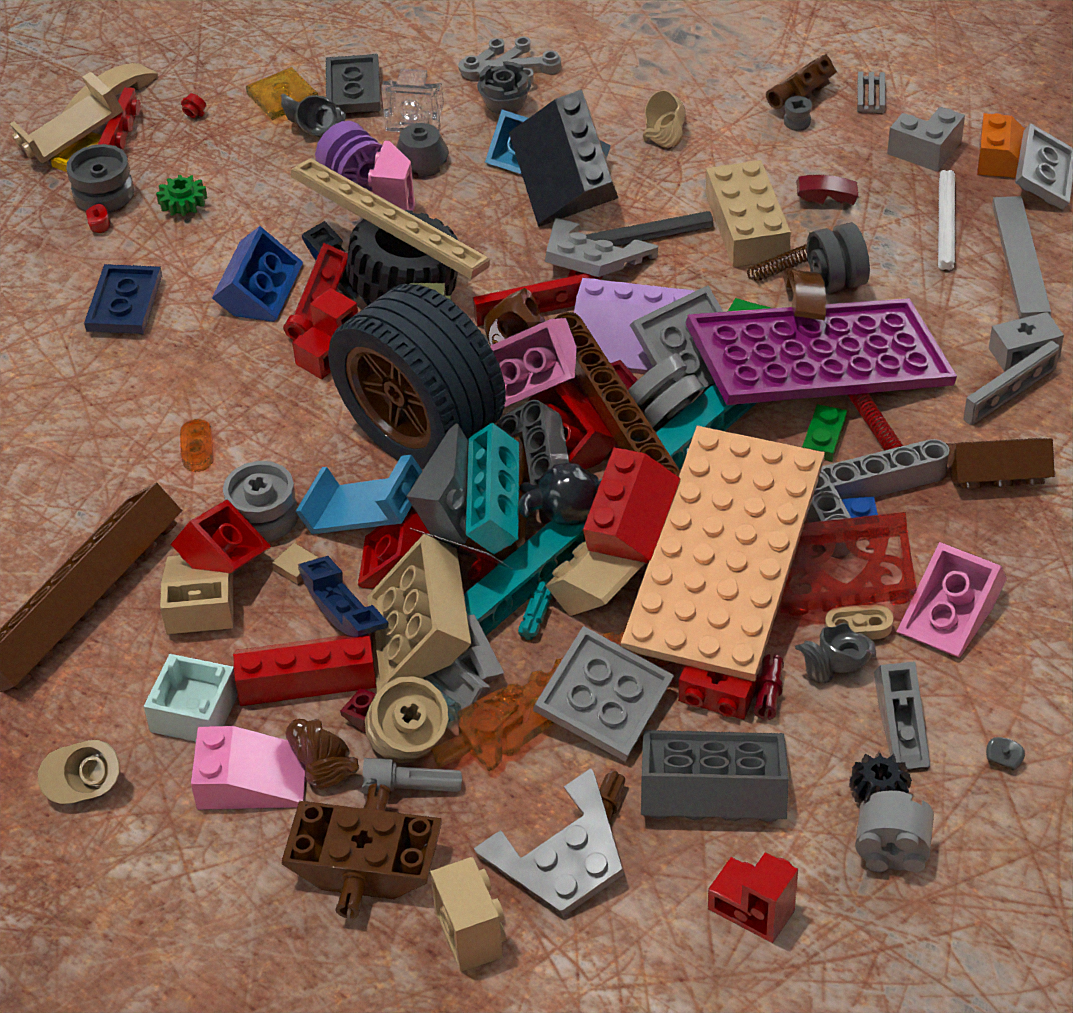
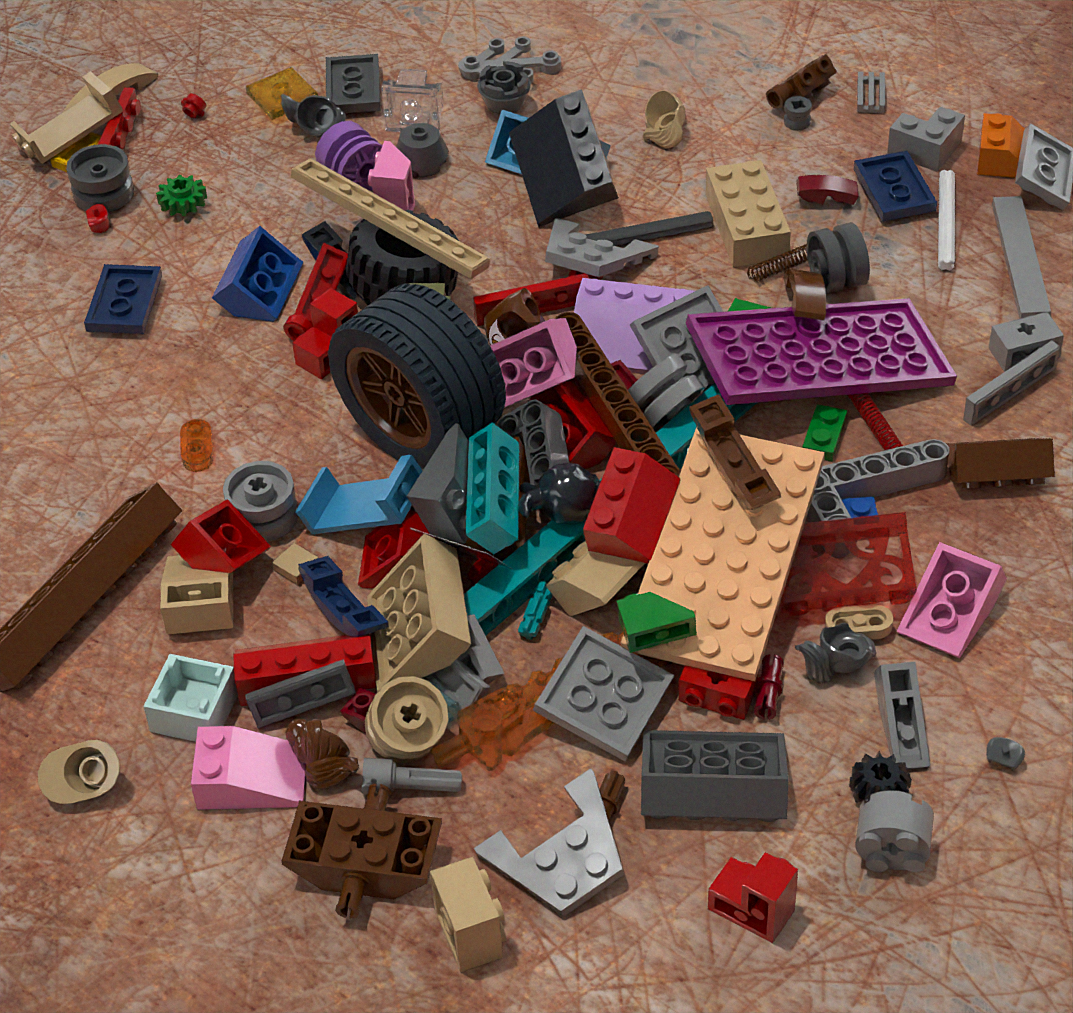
none -> dark grey tile [245,659,356,728]
none -> green slope [617,592,697,653]
none -> reddish brown slope [689,394,781,510]
none -> dark blue plate [853,150,937,222]

